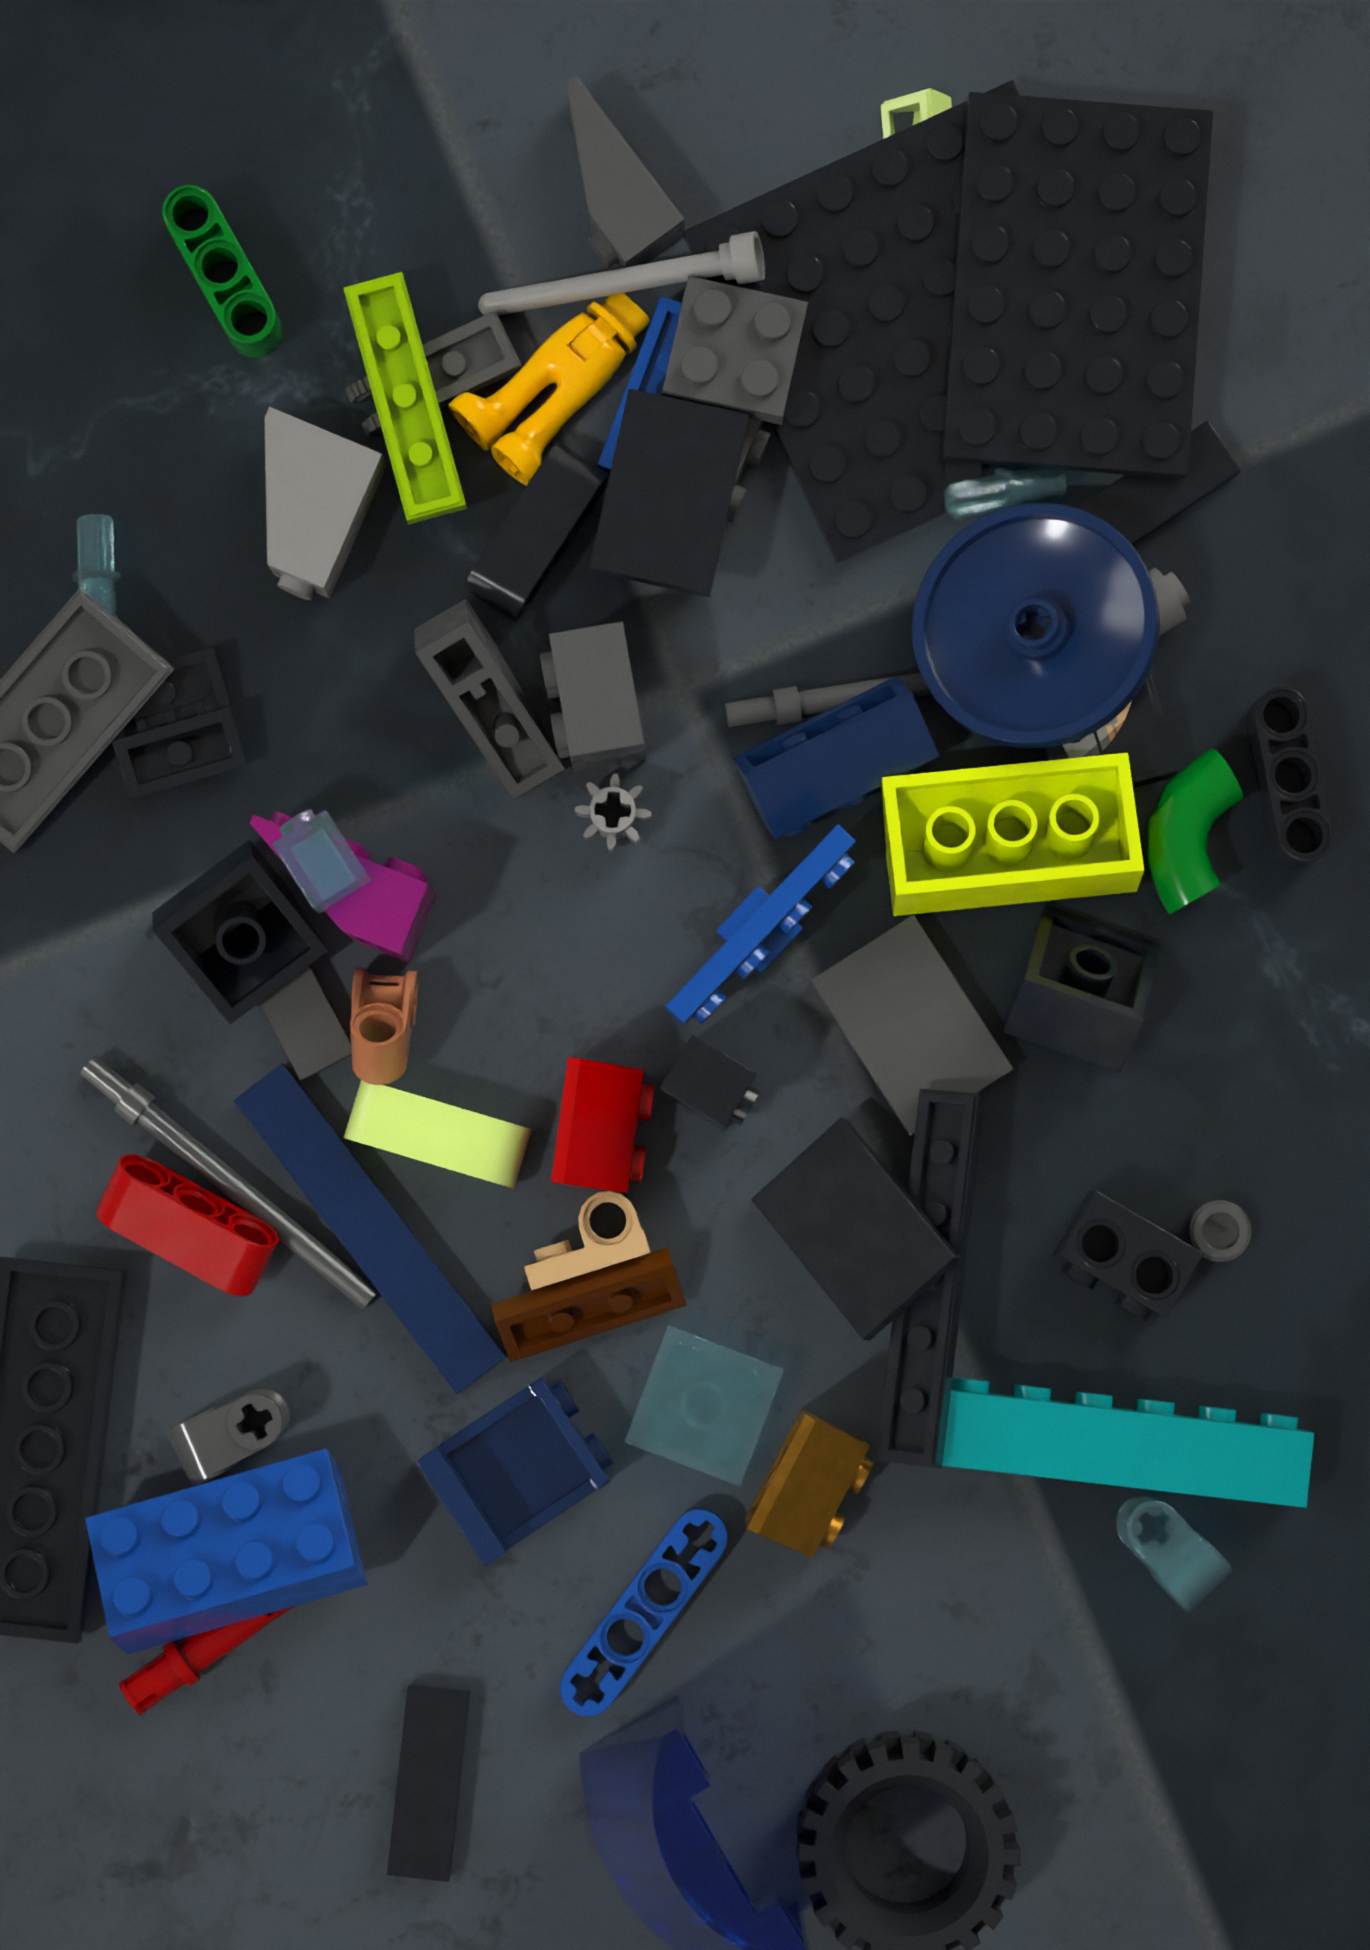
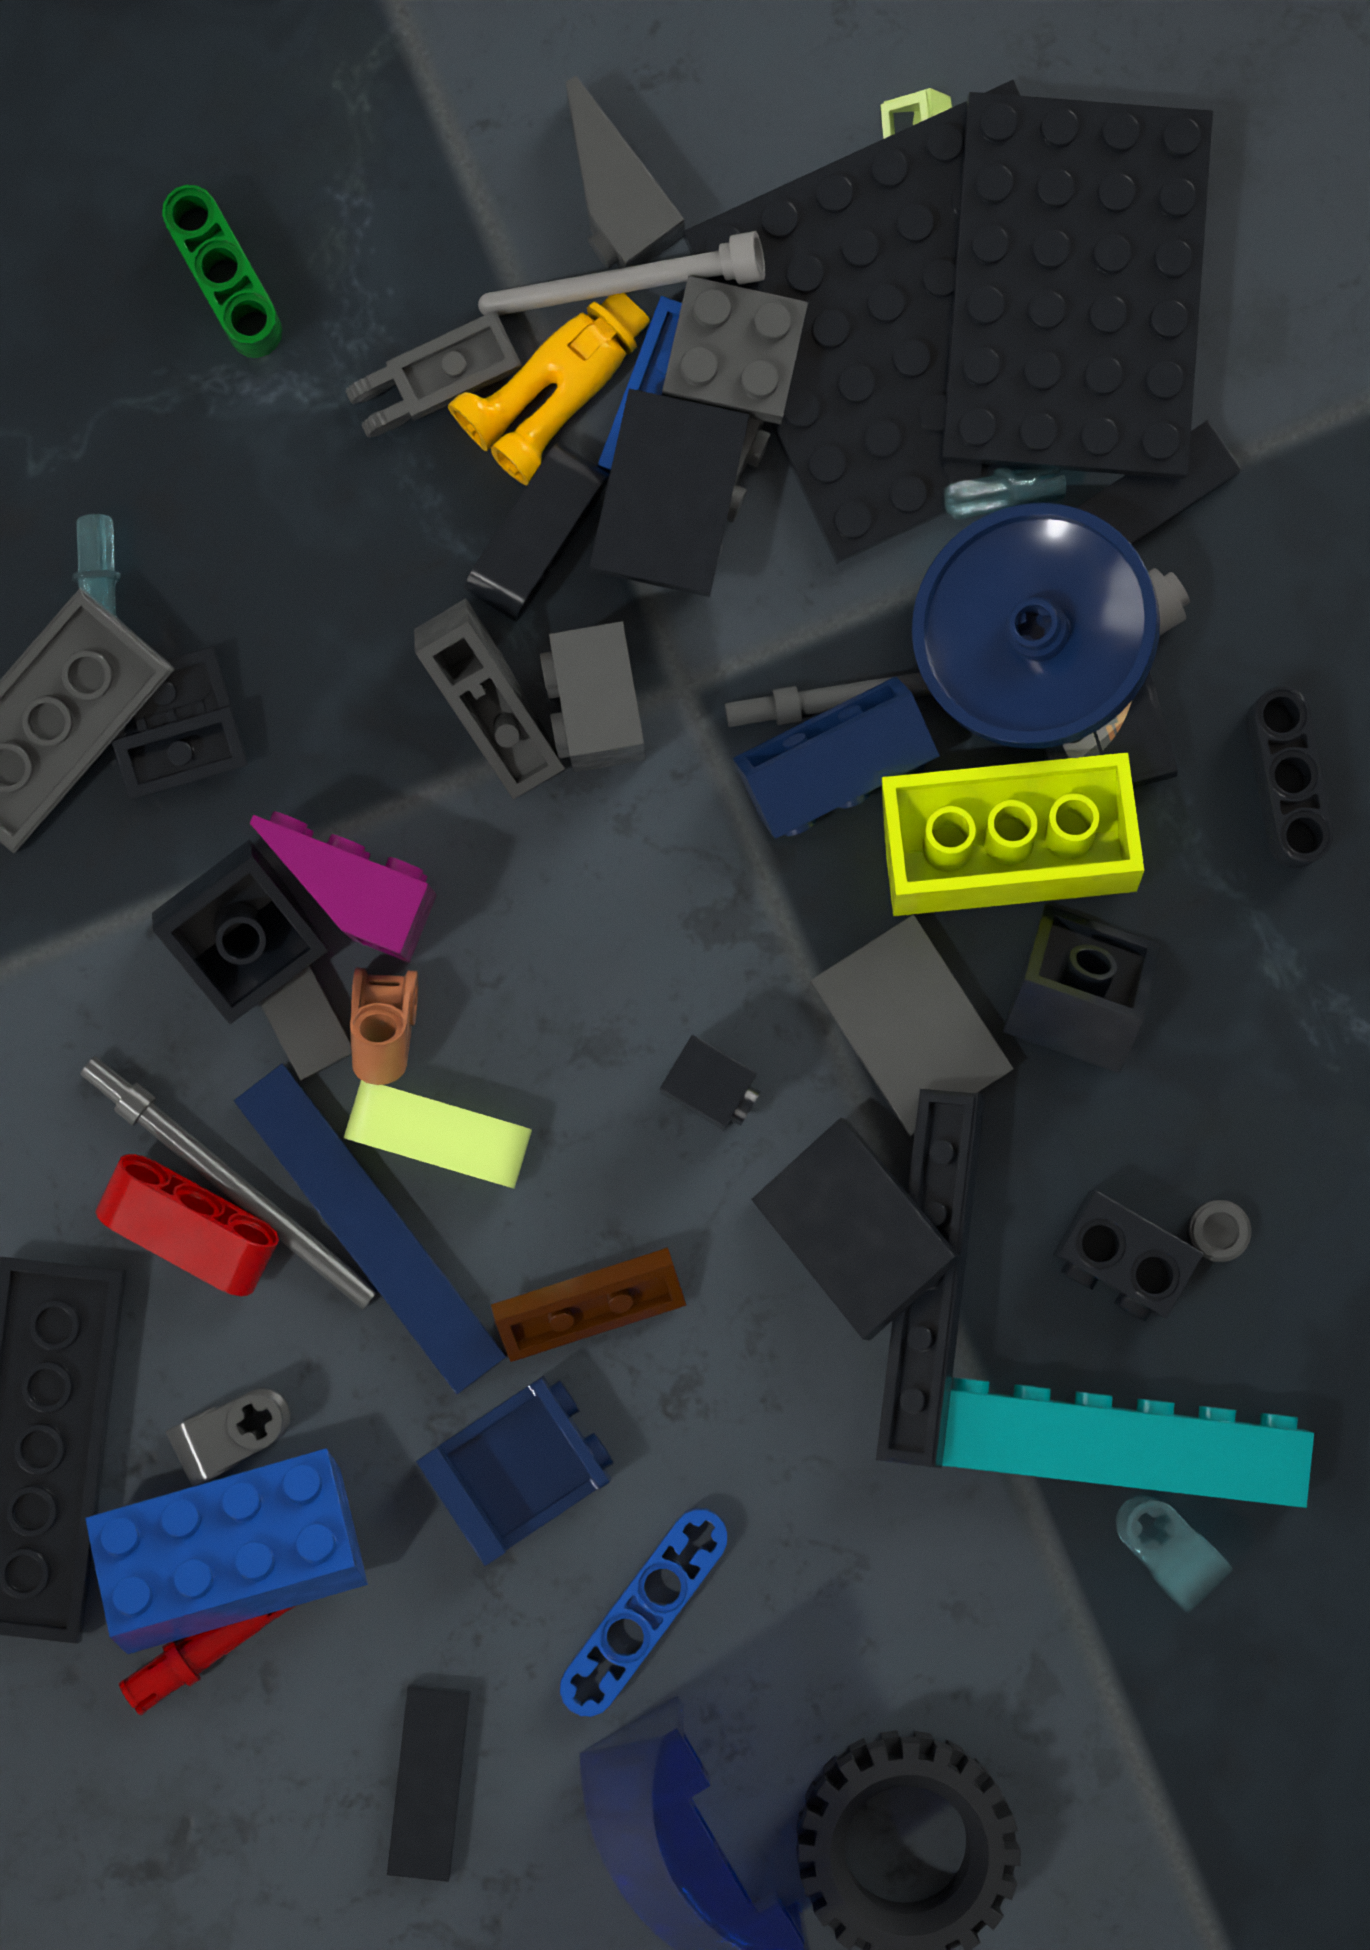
light grey slope [264,407,387,600] -> none
clear light blue brick [272,809,372,914] -> none
lime tile [343,272,467,525] -> none
tan plate [524,1191,651,1290] -> none
red slope [551,1057,655,1194] -> none
light grey gear [575,773,652,853] -> none
clear light blue plate [624,1325,784,1486] -> none
blue plate [665,824,856,1027] -> none
pearl gold slope [745,1409,874,1558] -> none
green cylinder [1146,748,1244,915] -> none

